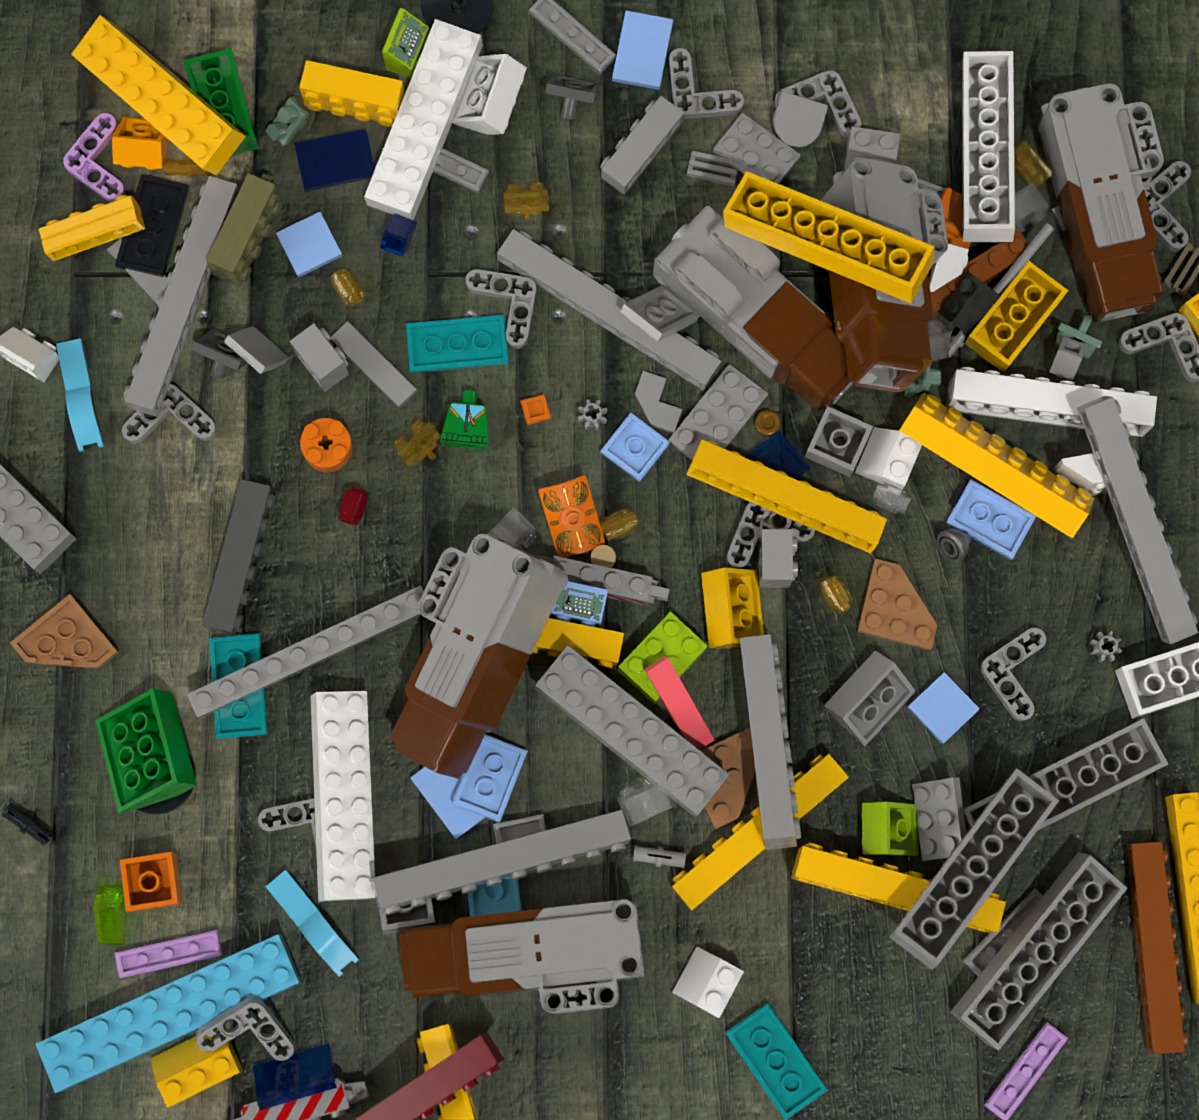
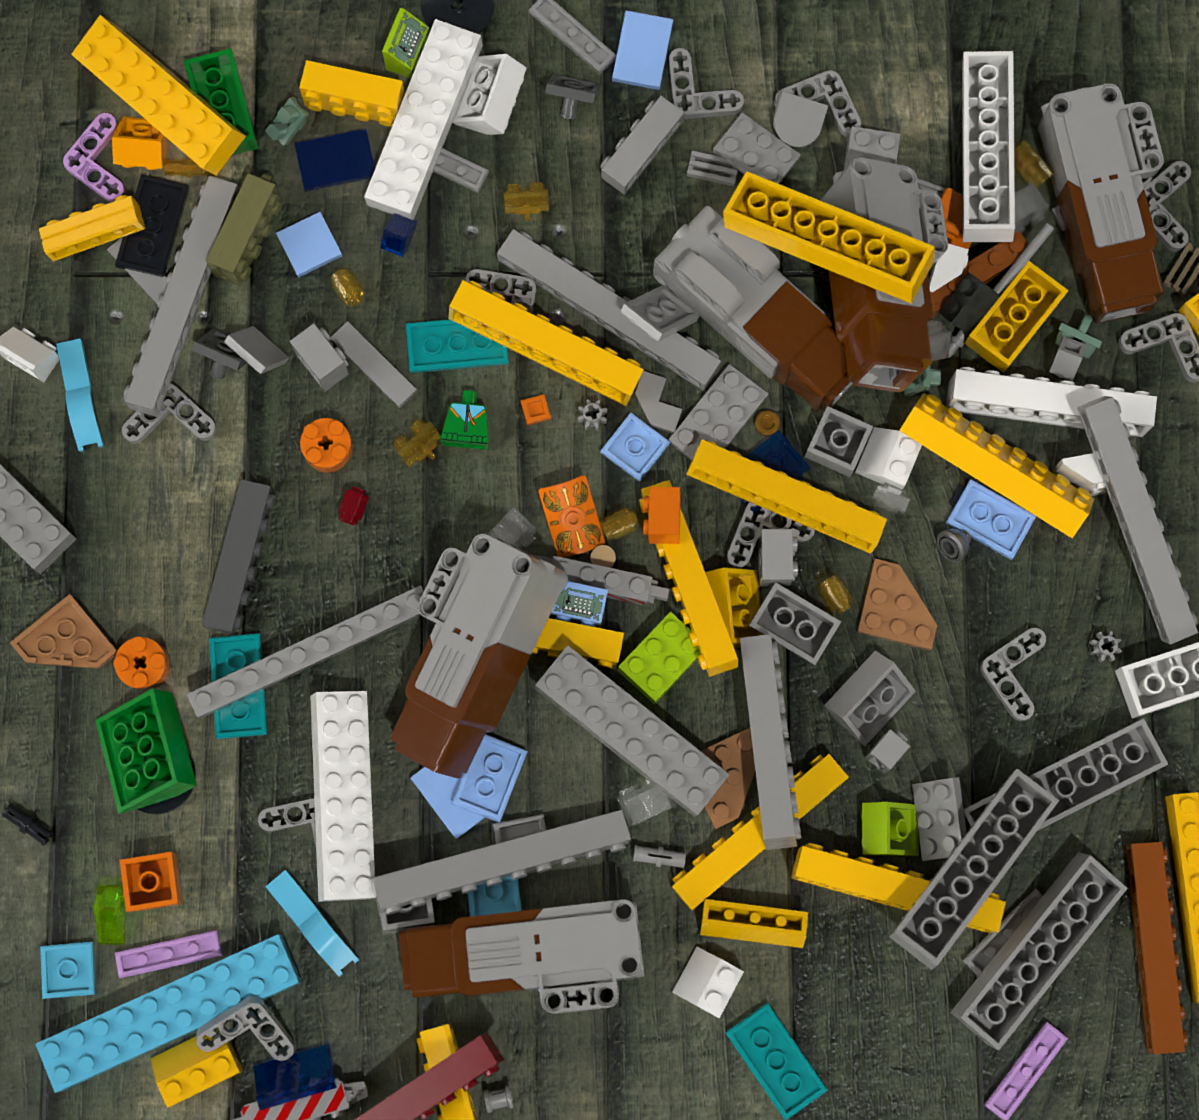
coral tile [644,656,714,750] -> none
light blue tile [907,672,979,744] -> none
none -> medium azure tile [40,942,96,999]
none -> orange brick [113,637,170,690]
none -> yellow brick [449,280,644,406]
none -> light grey bush [483,1084,514,1113]
none -> yellow brick [638,480,738,677]
none -> orange brick [643,487,681,544]
none -> yellow brick [700,899,808,948]
none -> light grey slope [749,582,841,665]
none -> light grey brick [864,729,910,774]

